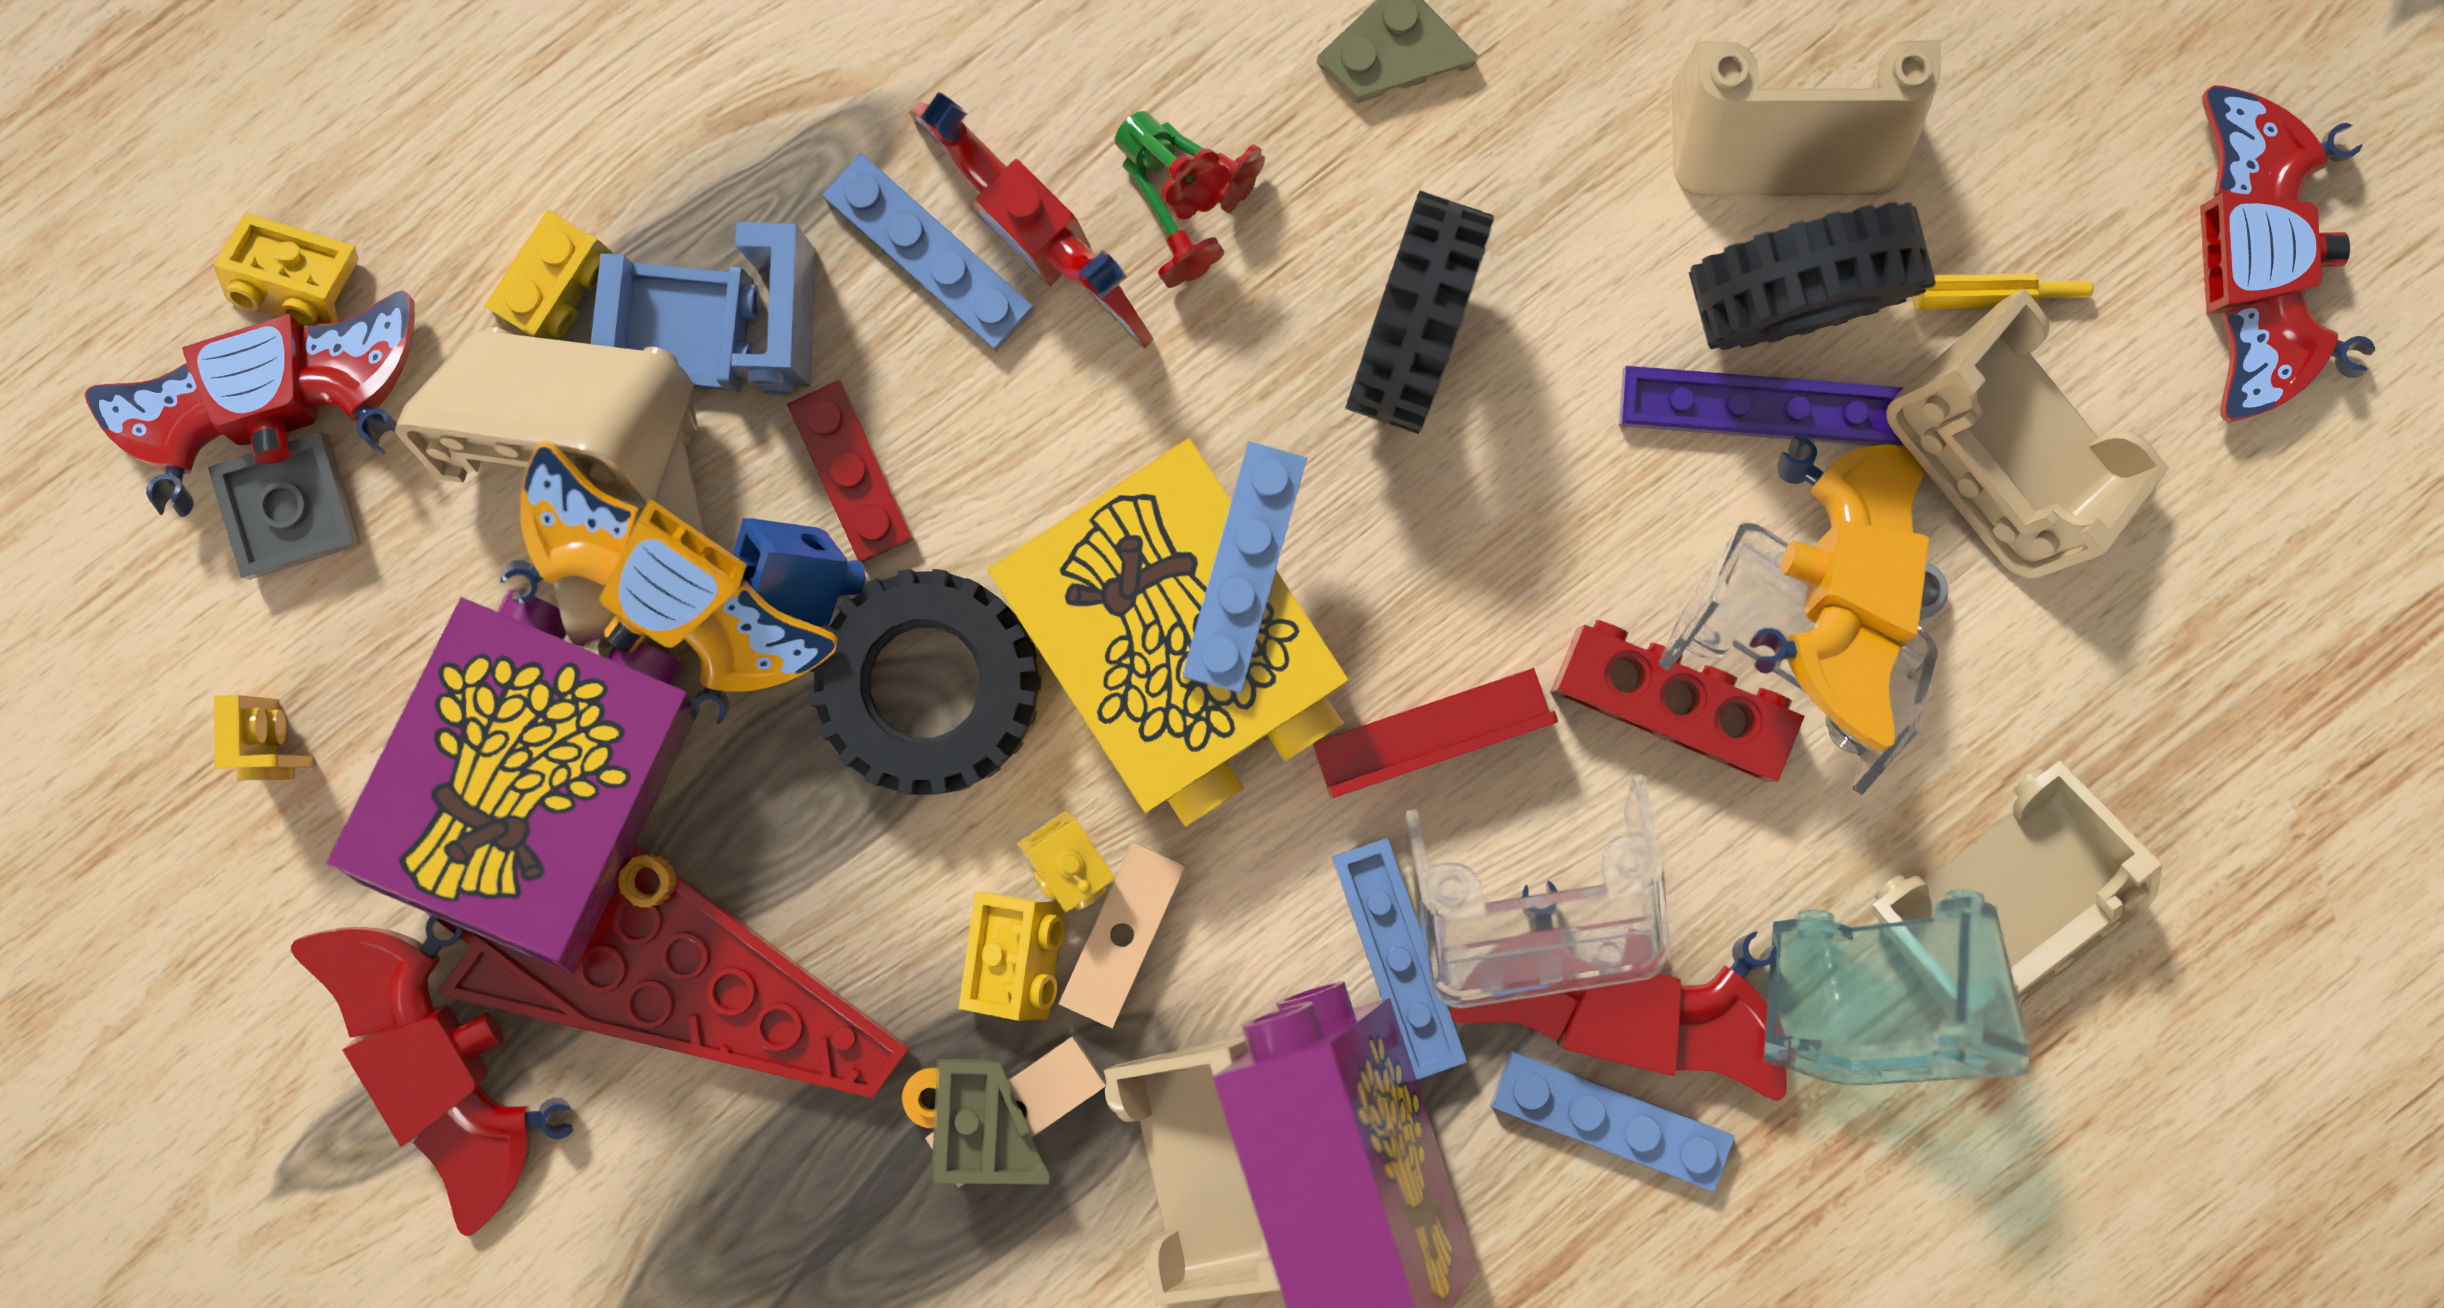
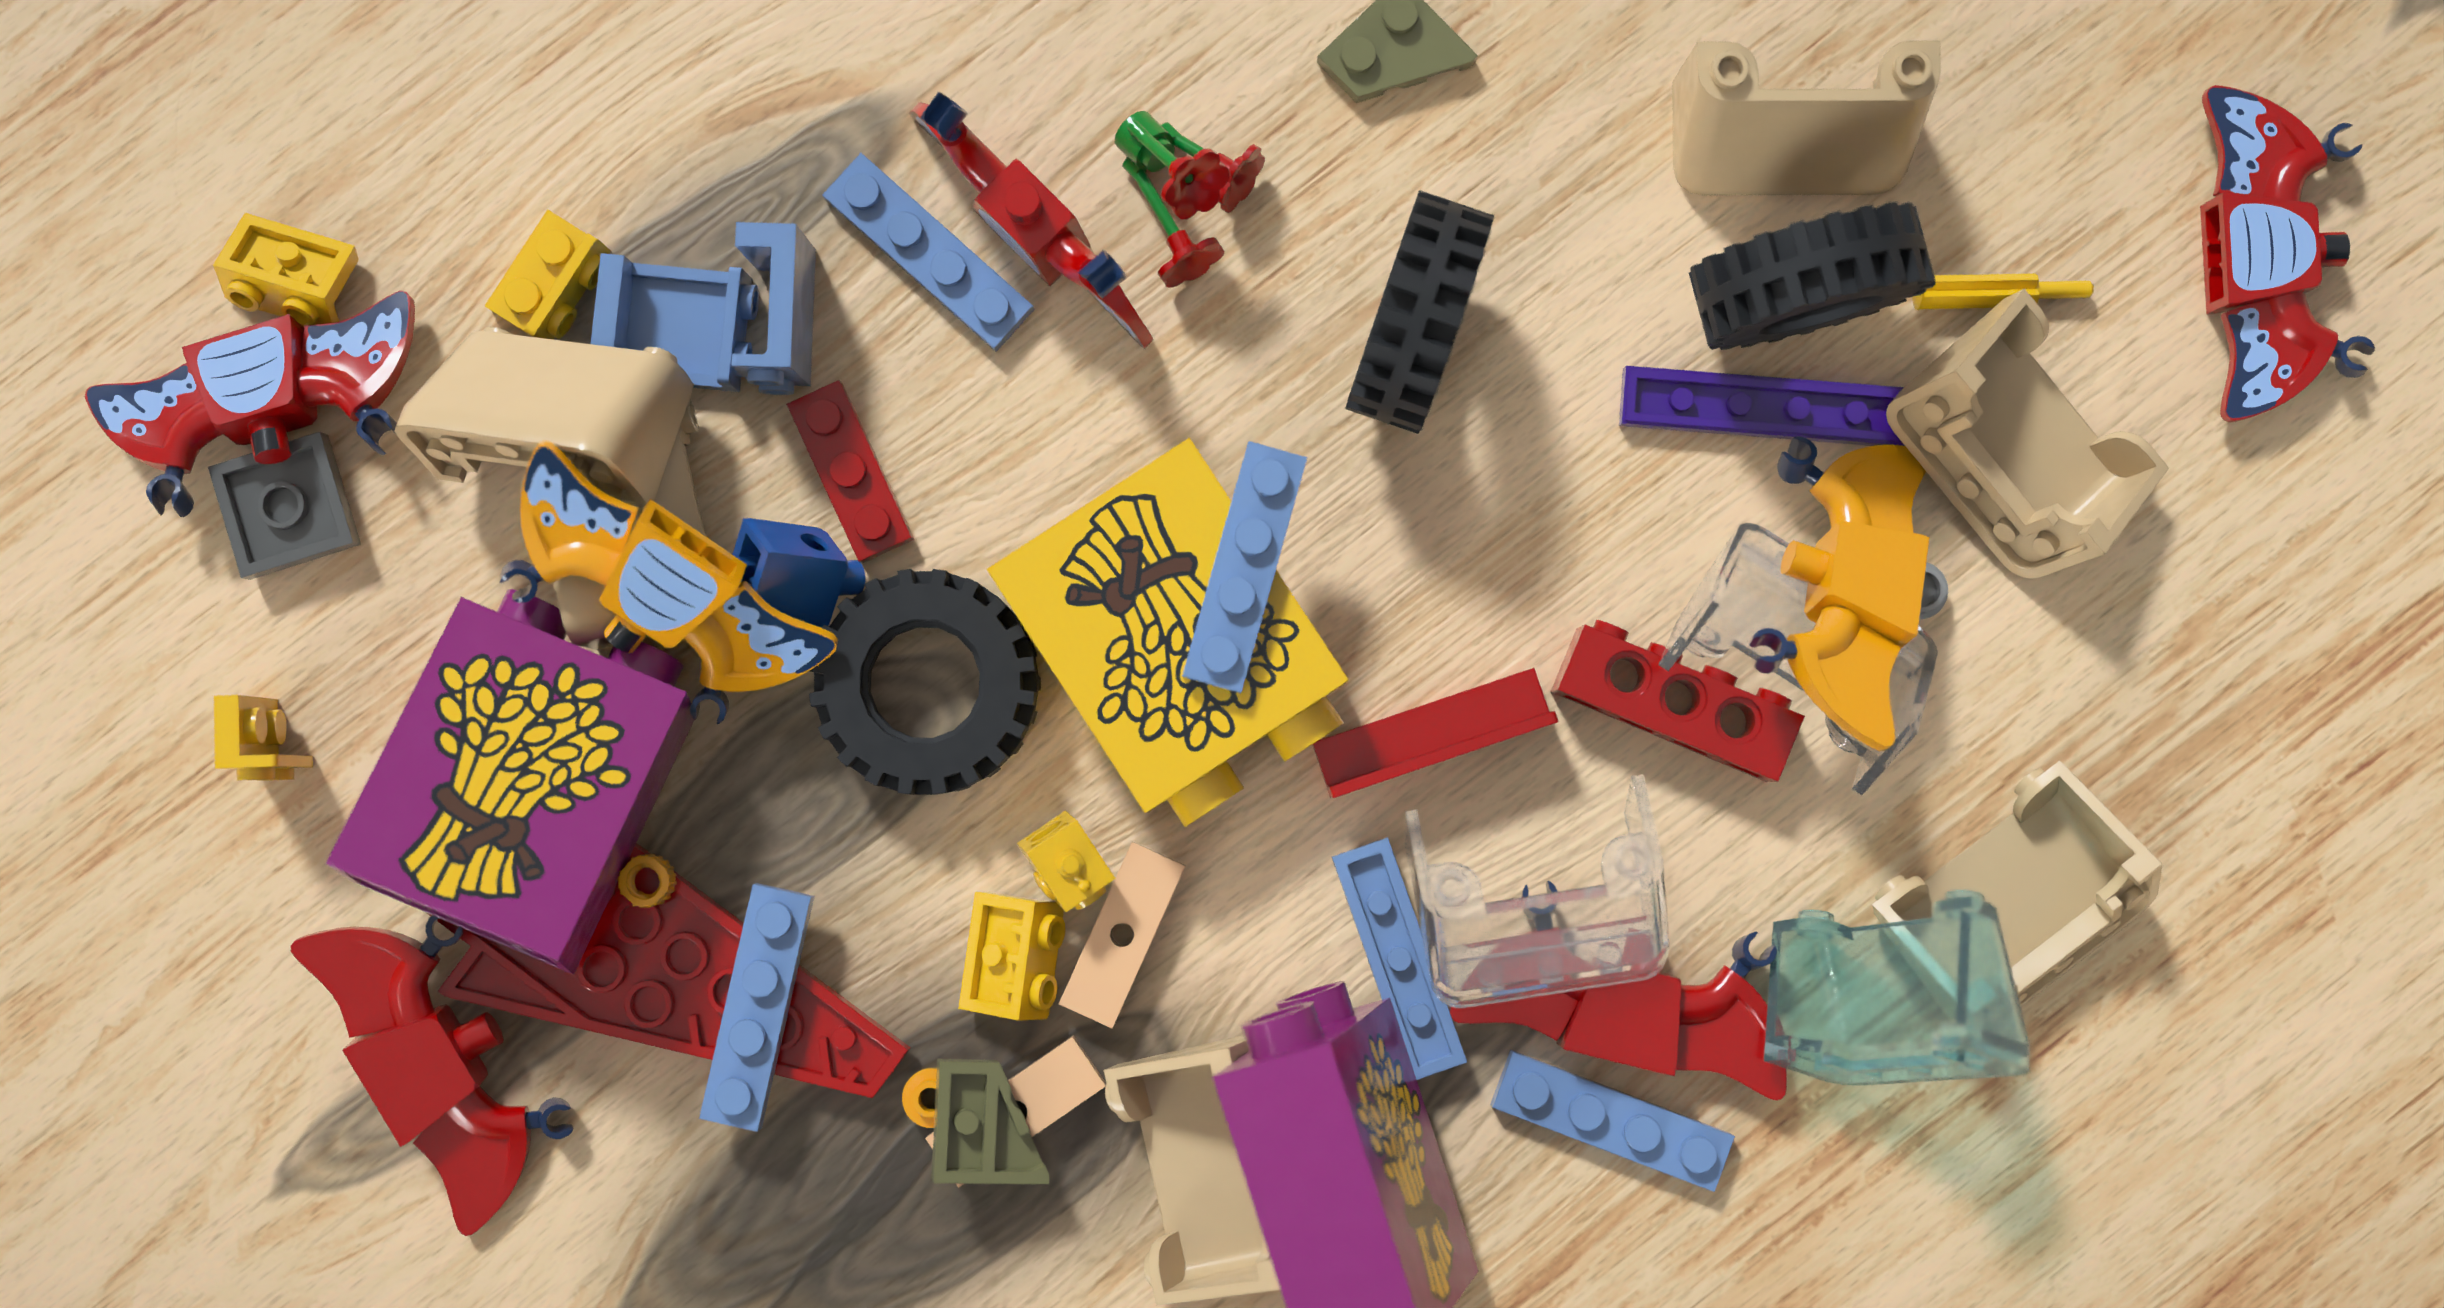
none -> medium blue plate [699,883,815,1132]

